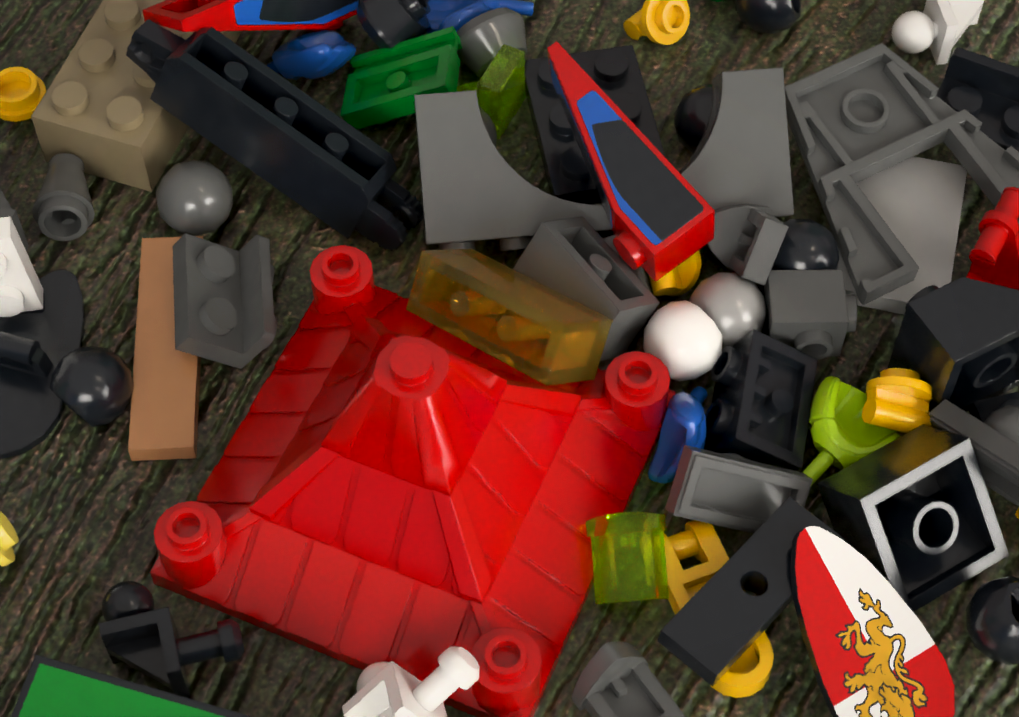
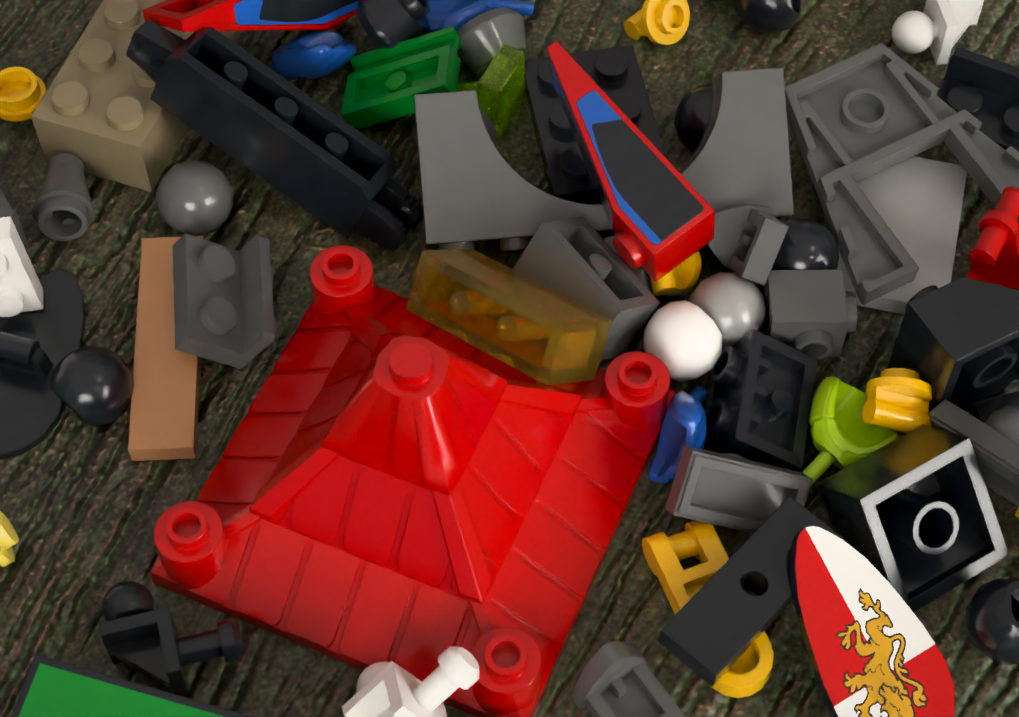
clear neon green tile [586,512,669,604] -> none

